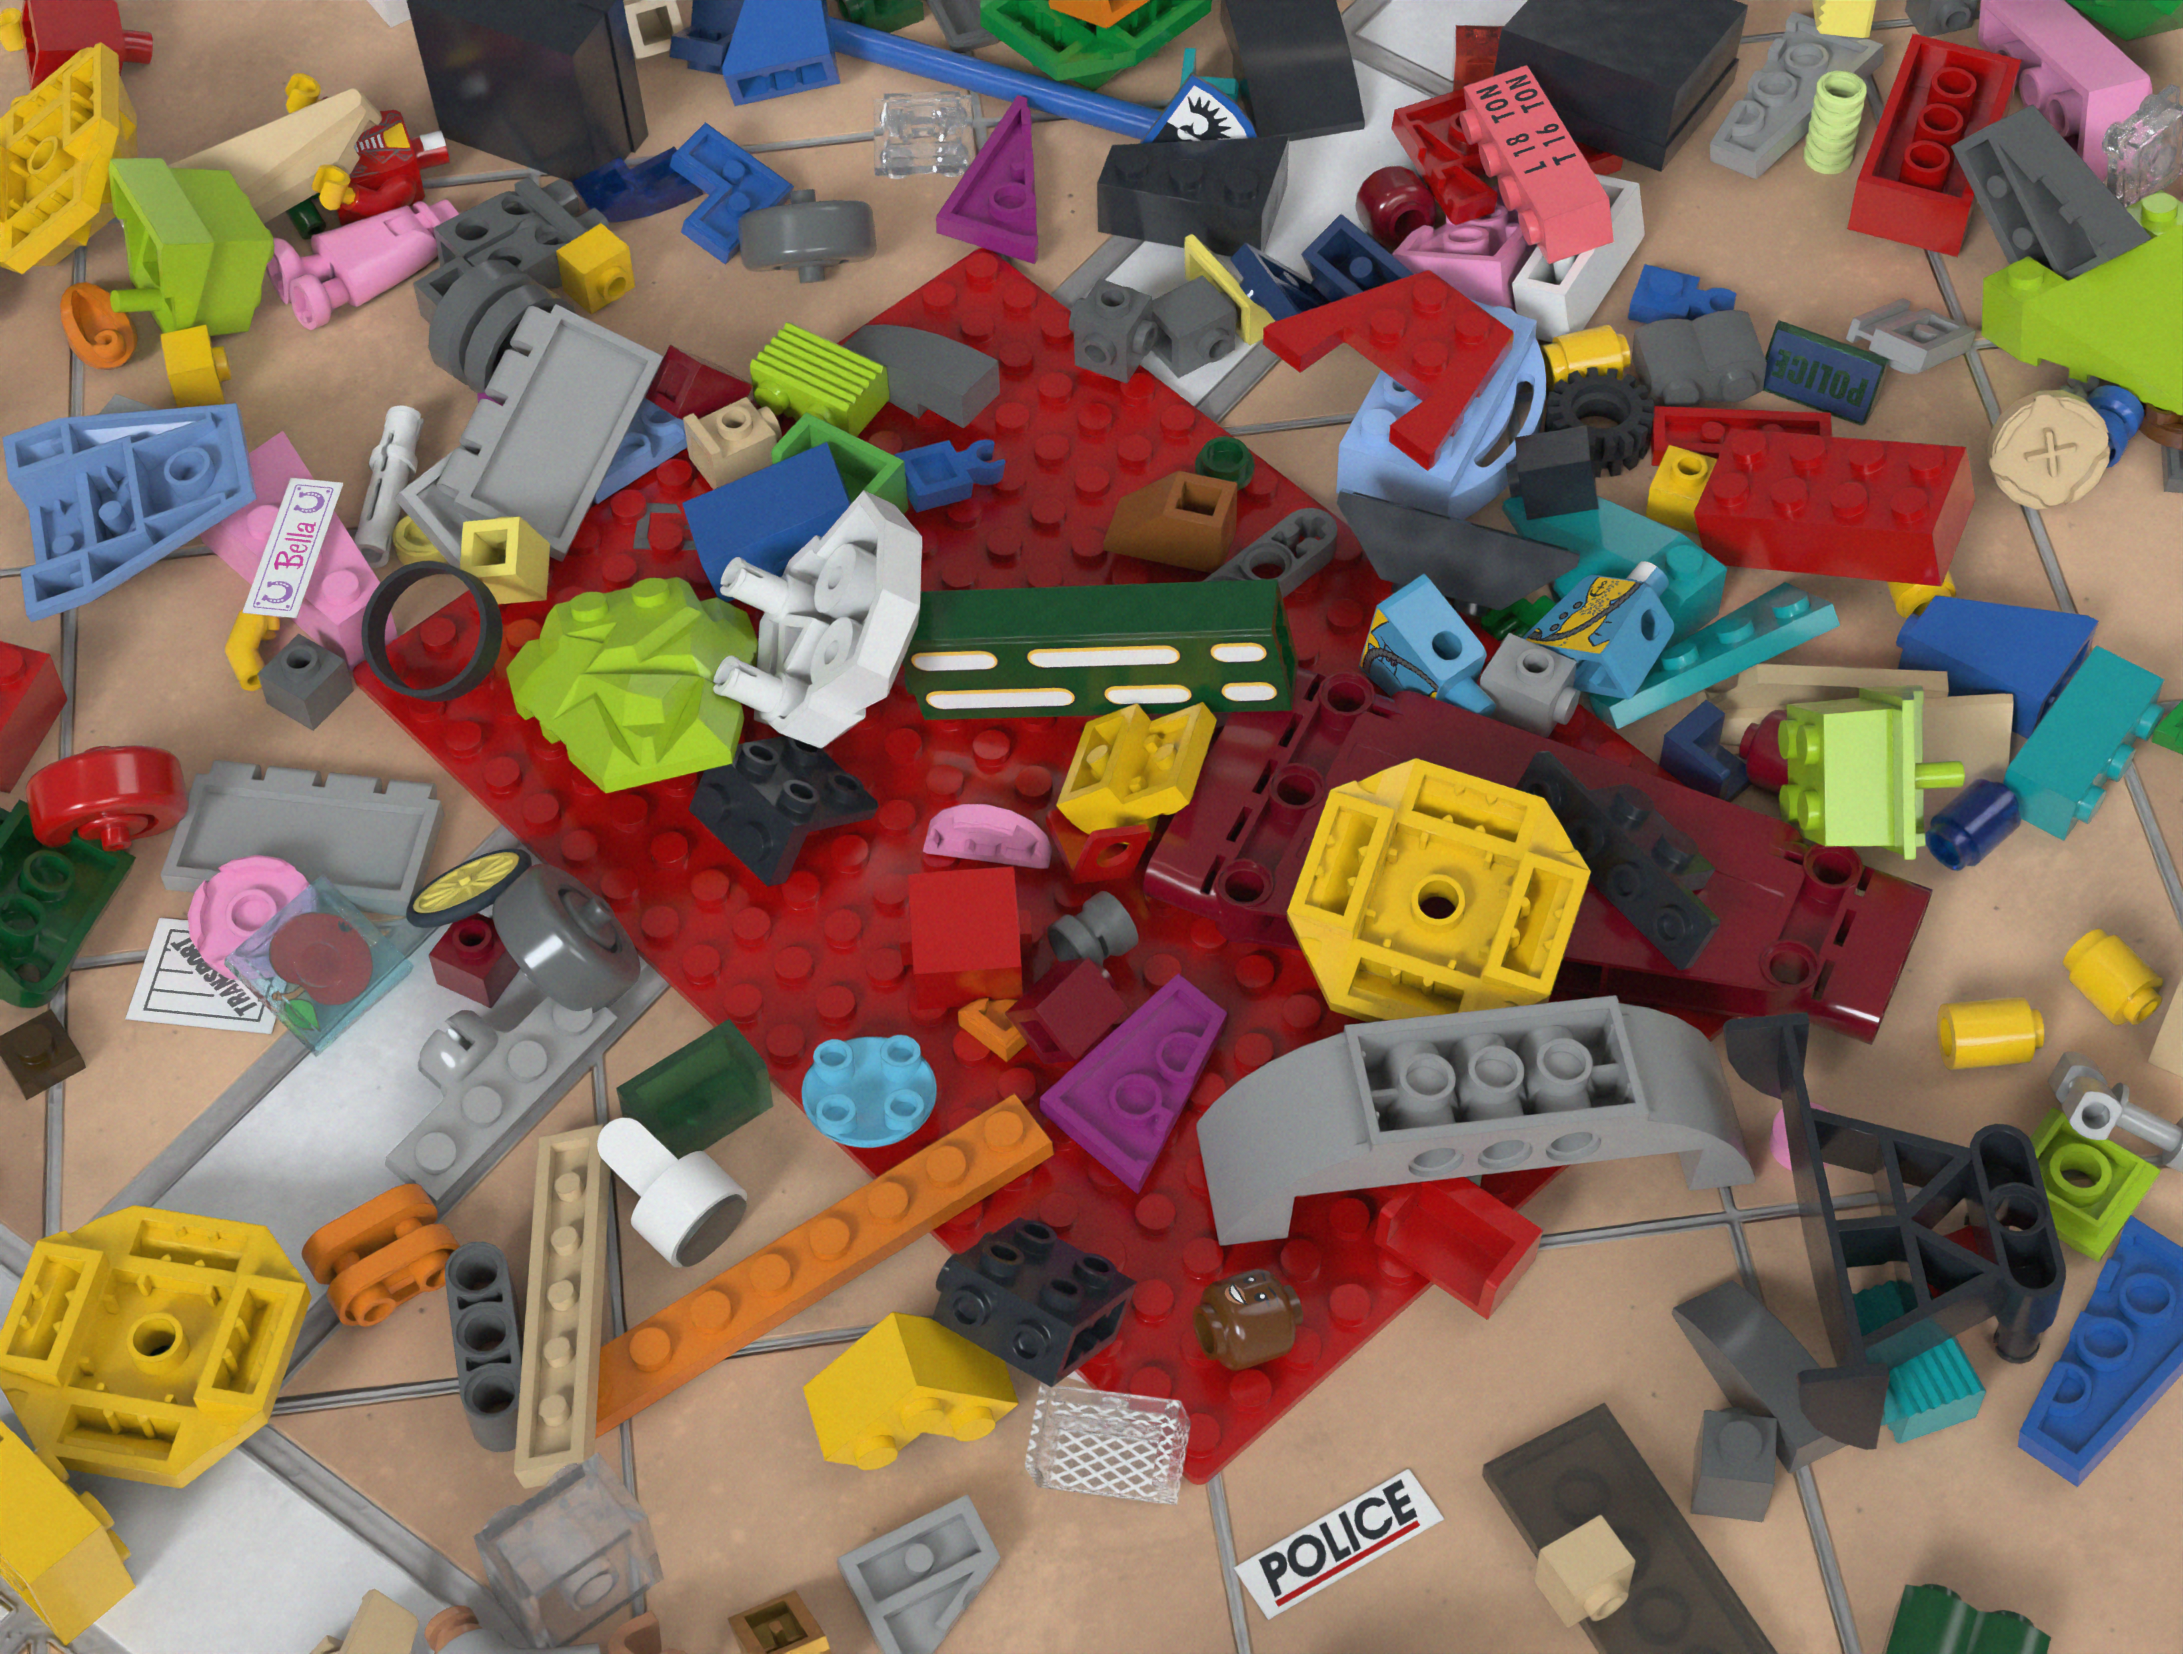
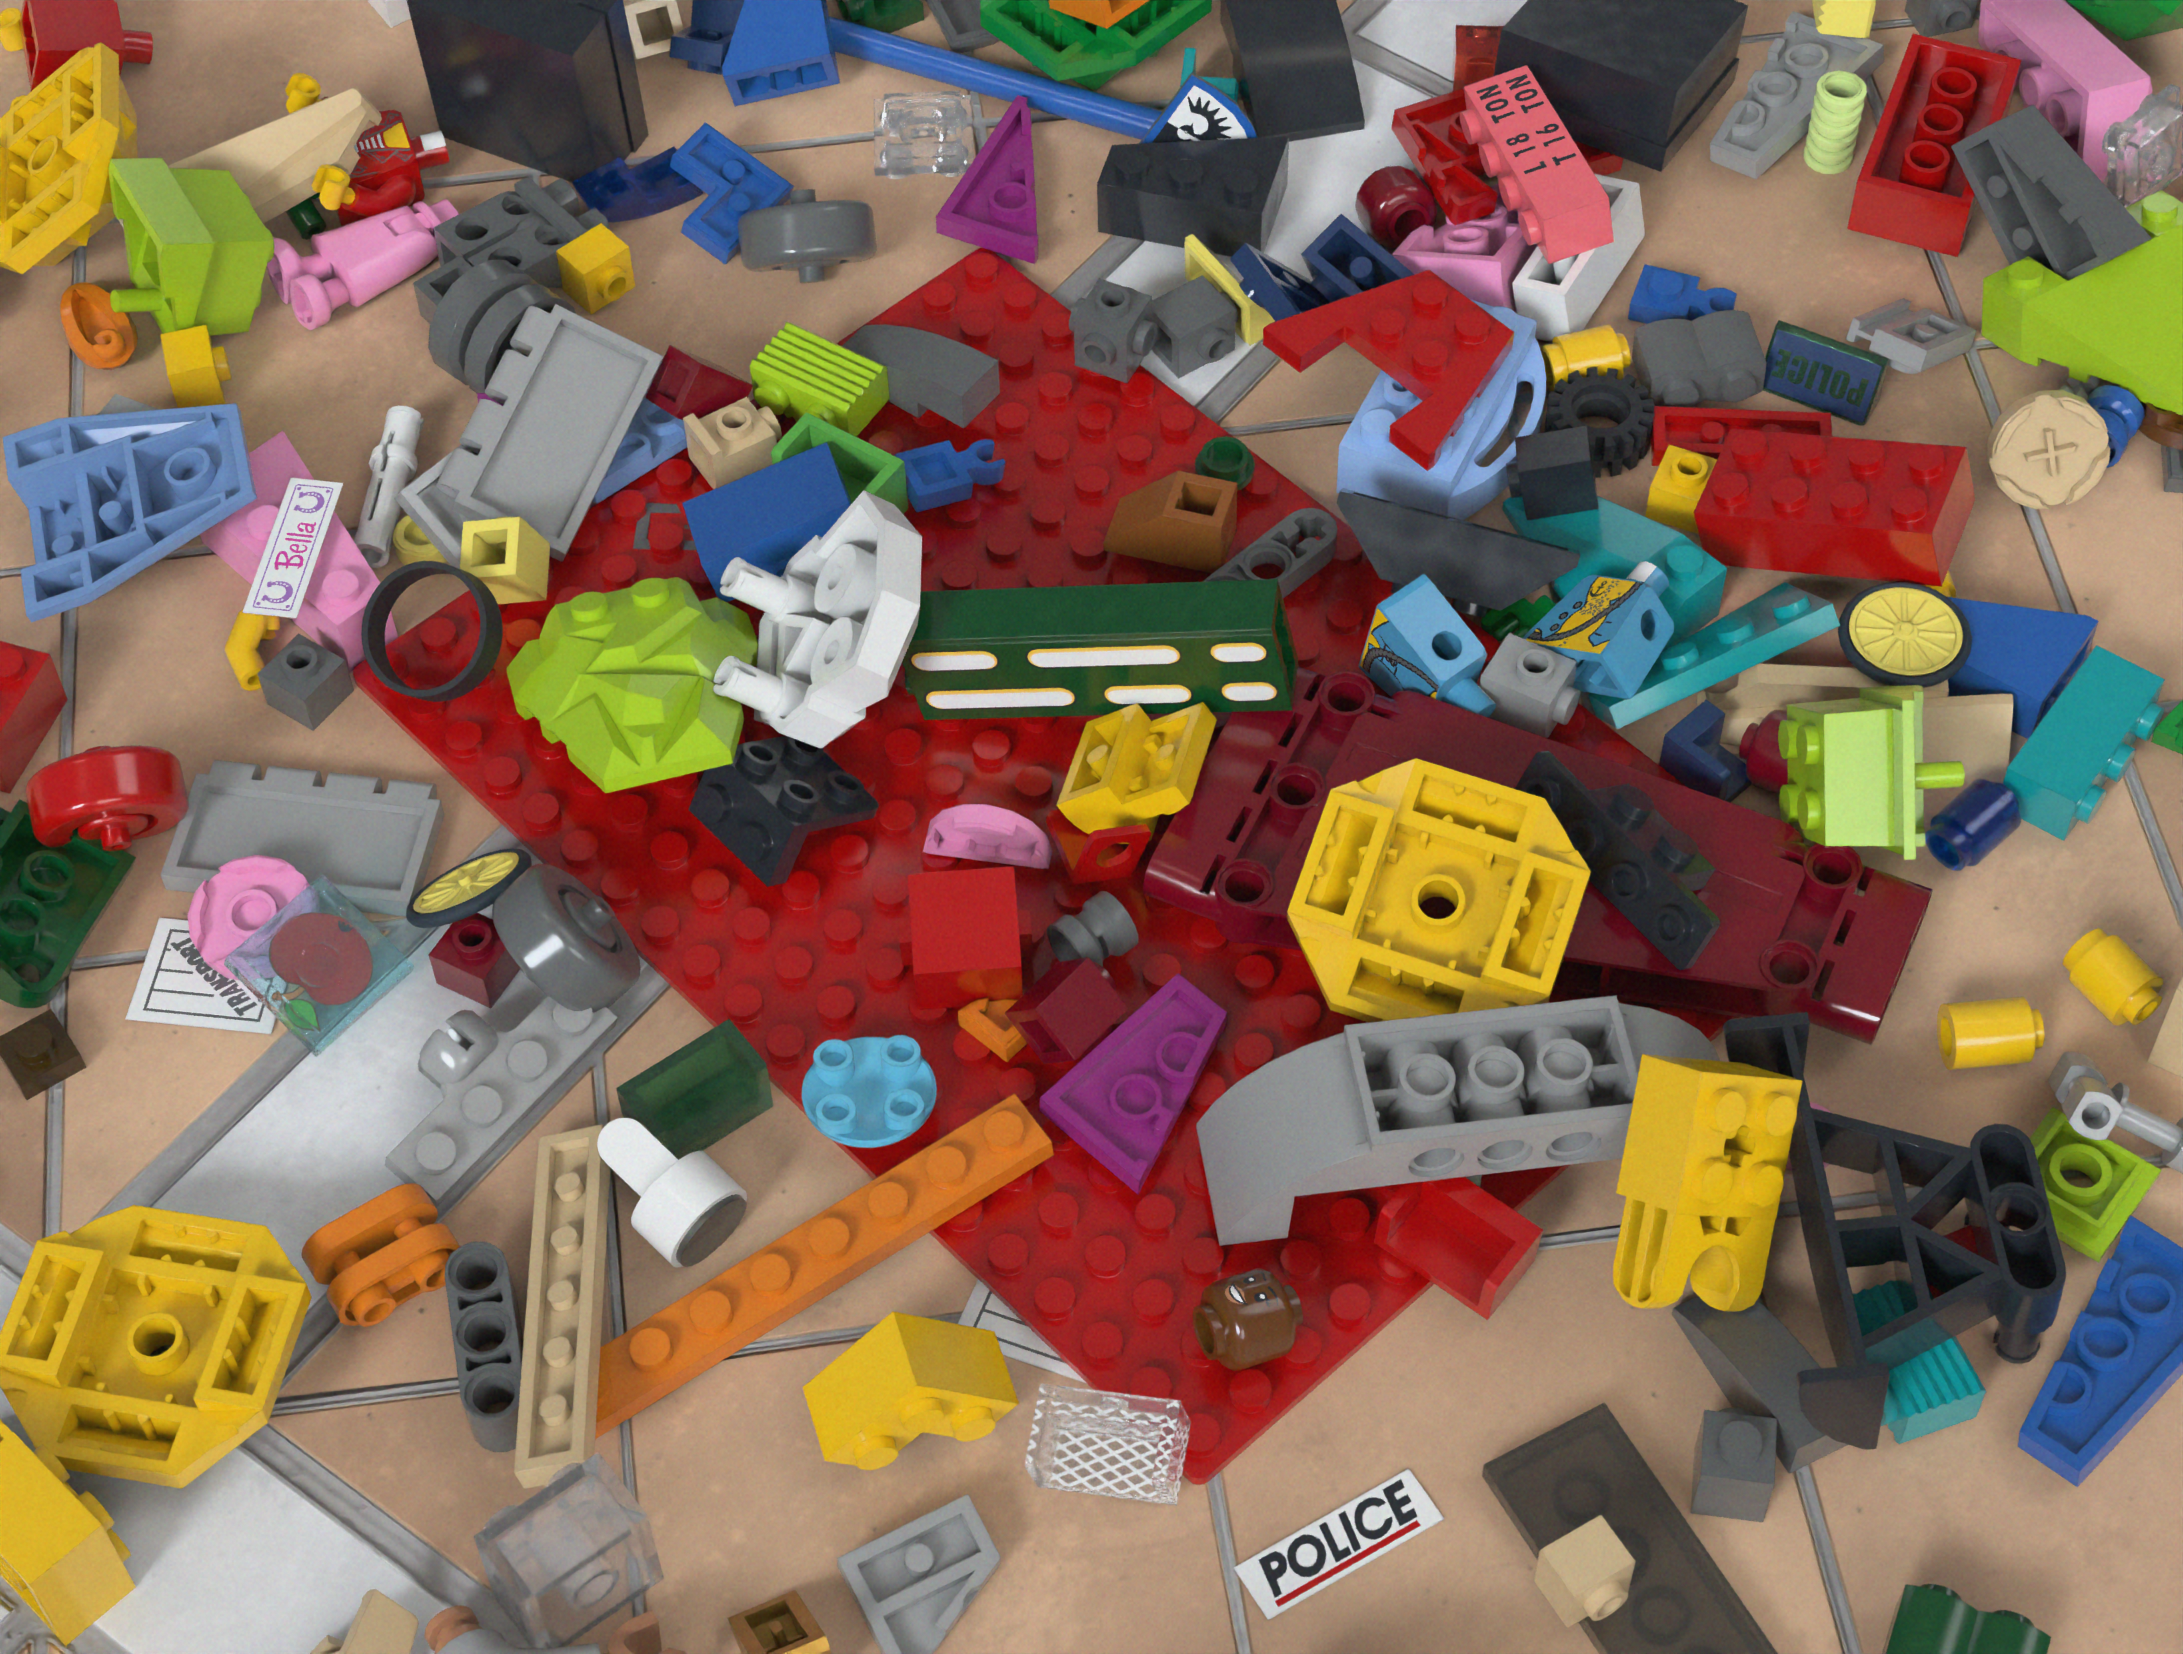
black brick [932,1216,1137,1388] -> none
none -> yellow brick [1613,1054,1802,1312]
none -> light yellow wheel [1838,582,1972,688]

